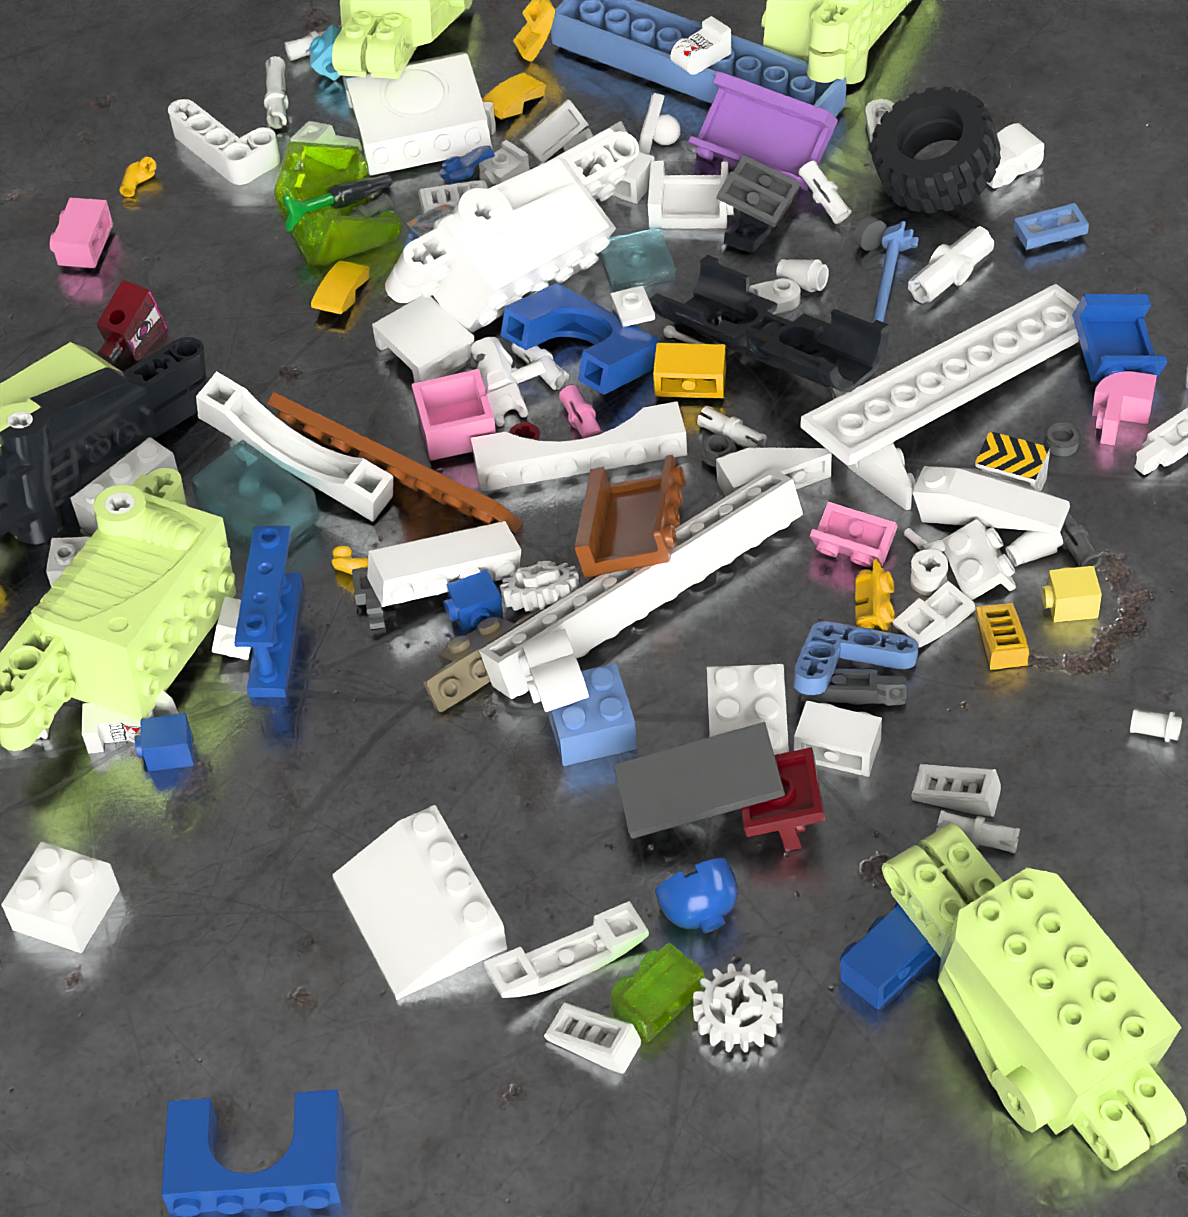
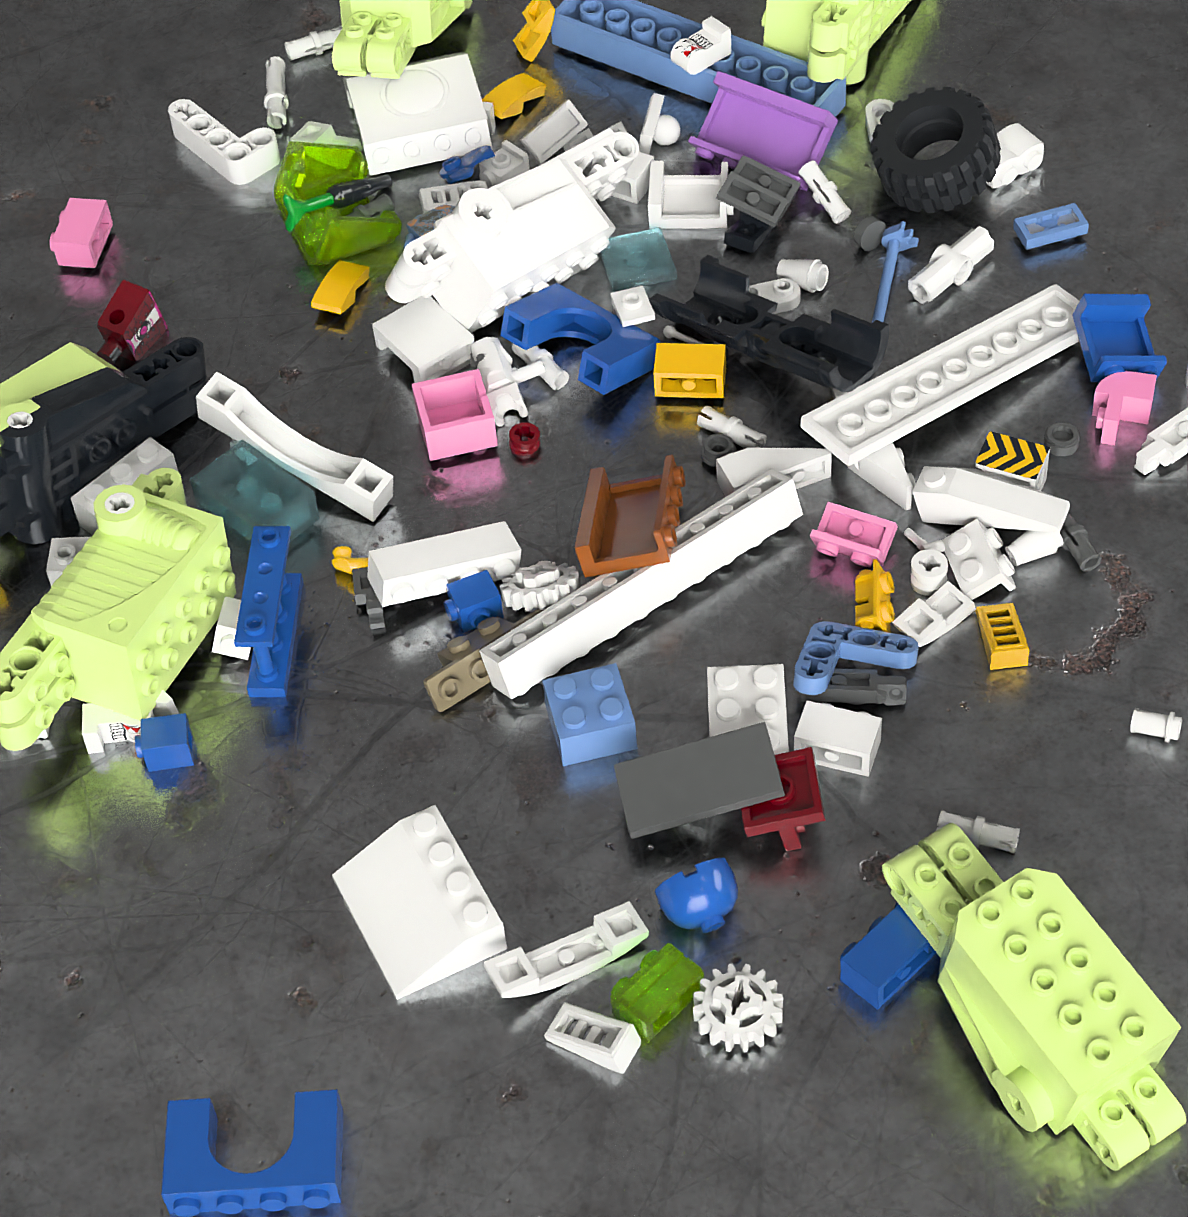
white brick [1,841,120,953] -> none
yellow arm [119,157,156,197] -> none
dark orange plate [267,392,523,534] -> none
medium azure brick [309,24,341,81] -> none
white arch [471,402,687,492] -> none
white brick [518,628,589,712] -> none
bright pink pin [559,385,604,439] -> none
white slope [911,764,1001,817] -> none
light yellow brick [1042,566,1102,622] -> none

